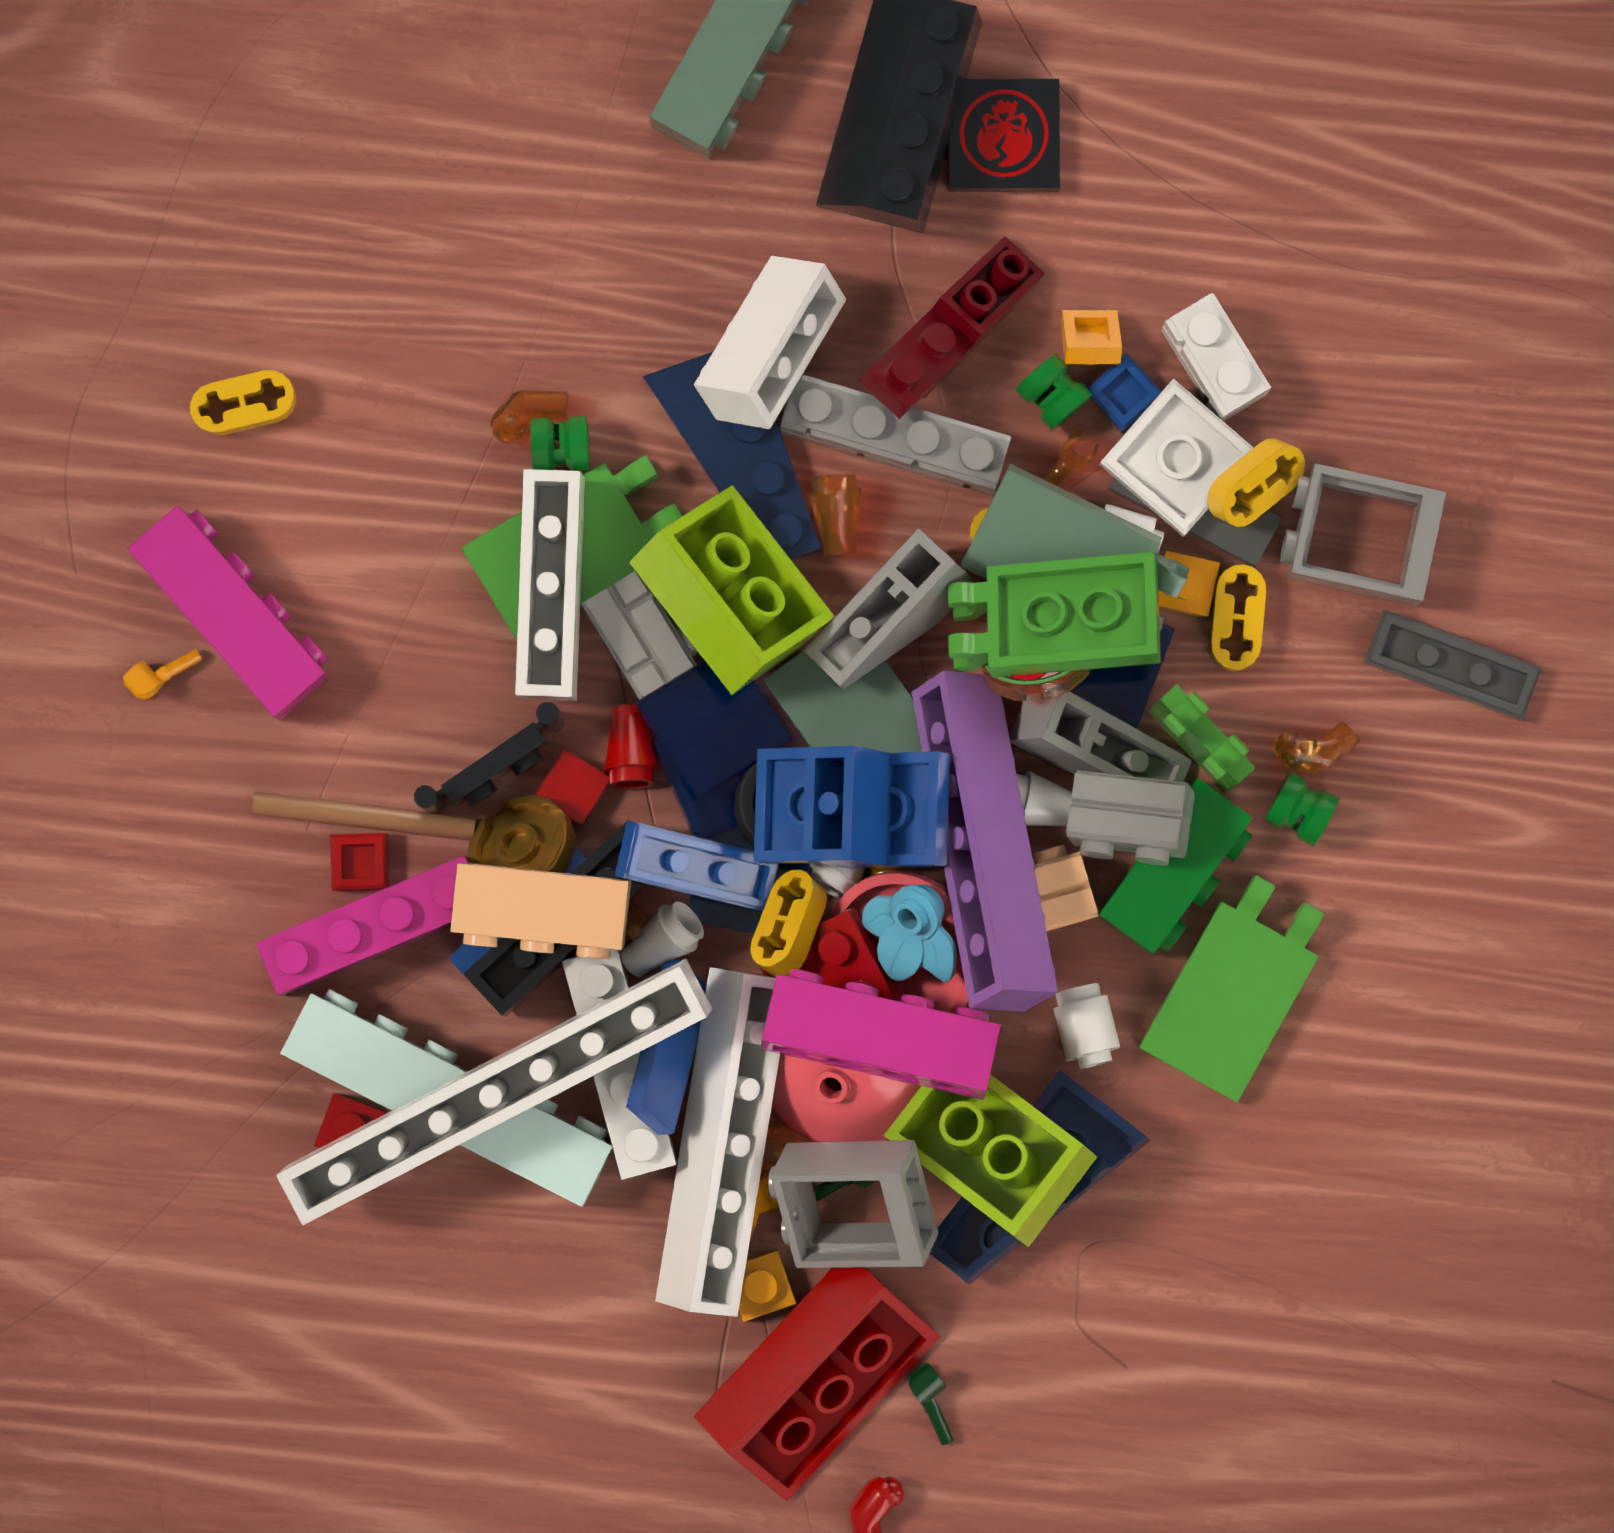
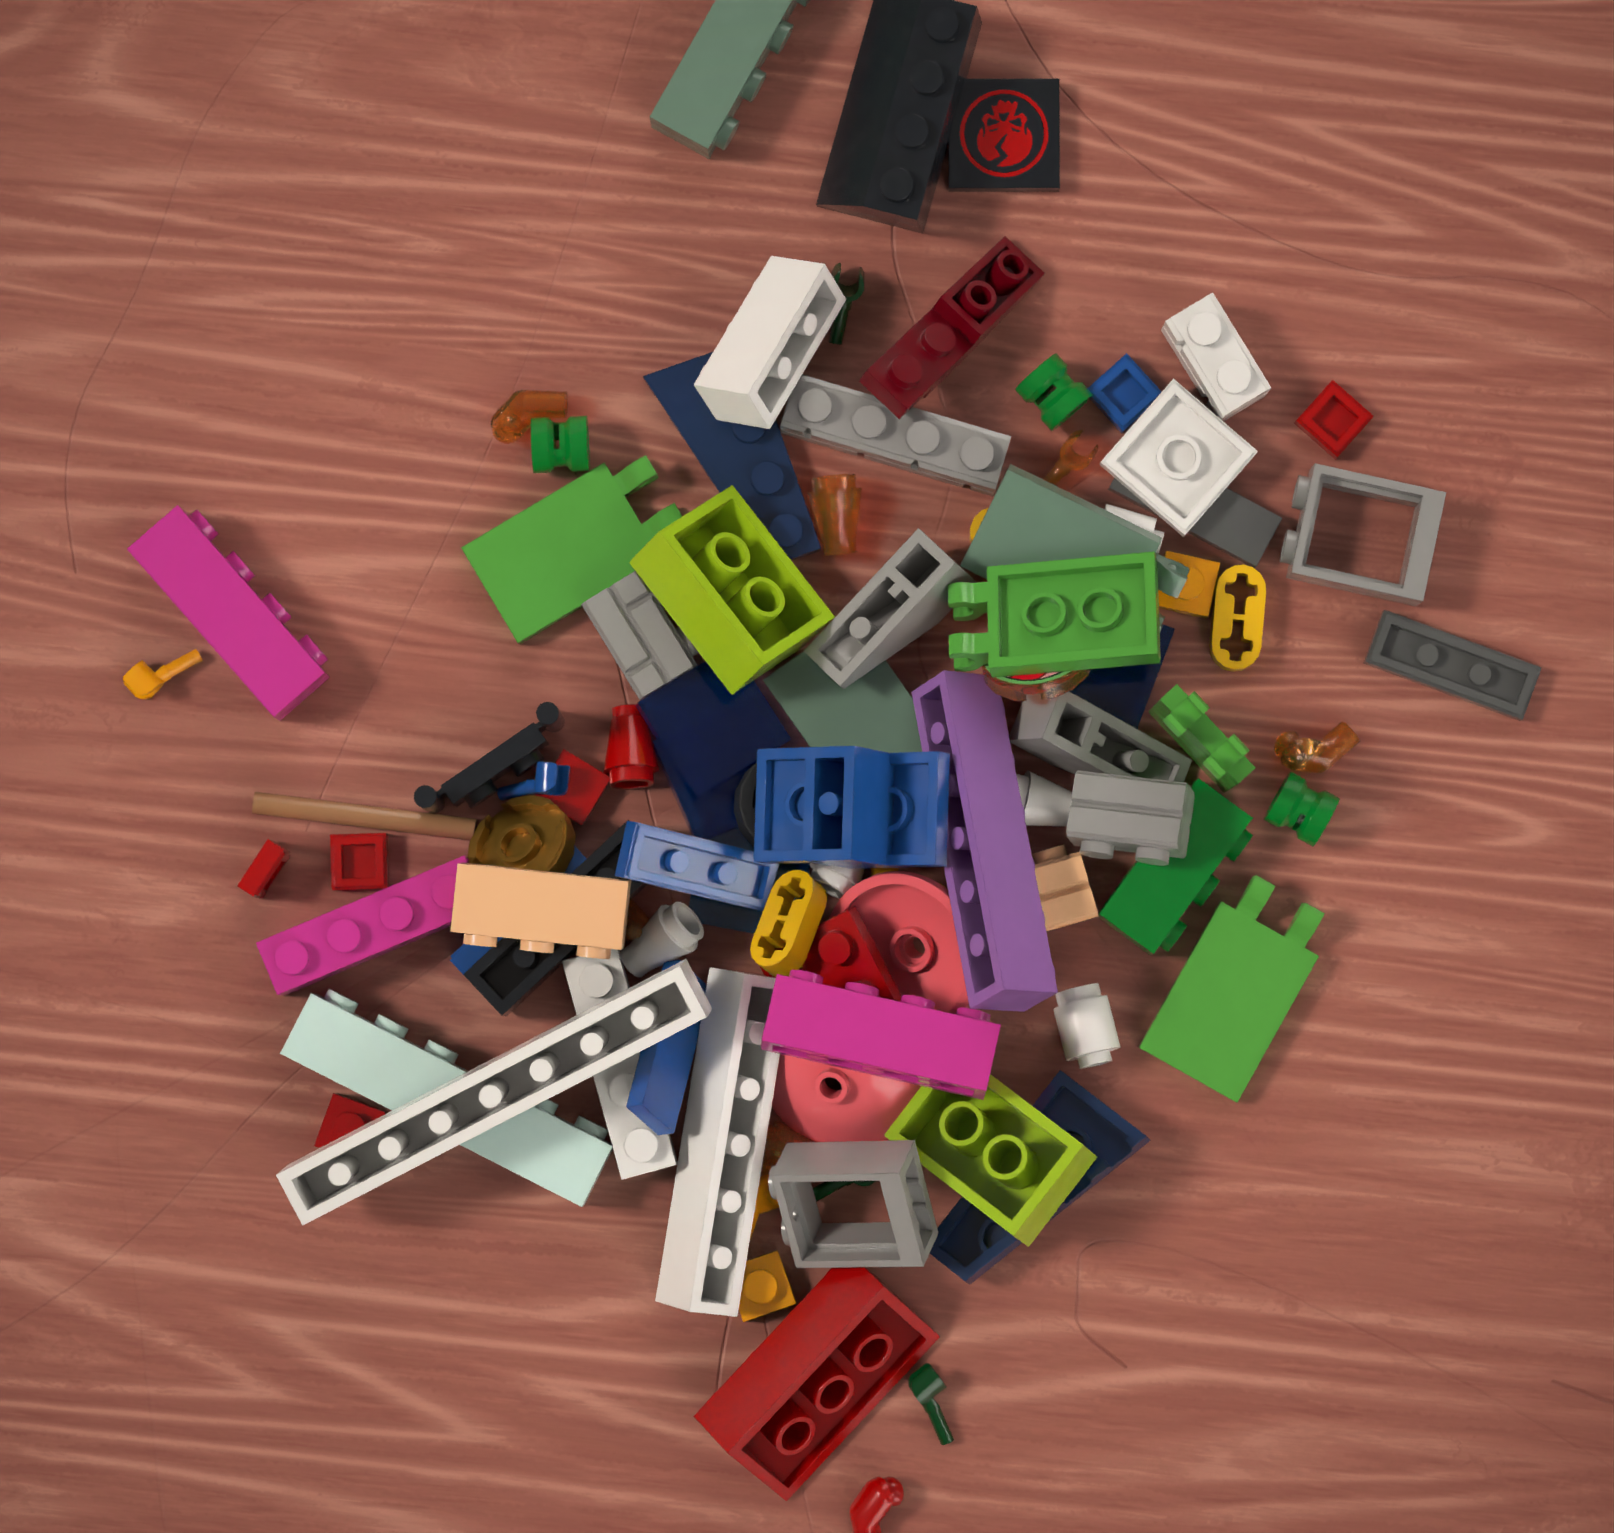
yellow beam [190,370,297,436] -> none
white brick [515,469,585,701] -> none
medium azure plate [861,884,957,983] -> none
light orange plate [1060,310,1122,365] -> none
yellow beam [1207,438,1305,527] -> none
none -> red tile [237,839,291,899]
none -> blue hand [497,762,570,801]
none -> dark green hand [828,263,864,345]
none -> red tile [1294,380,1374,460]

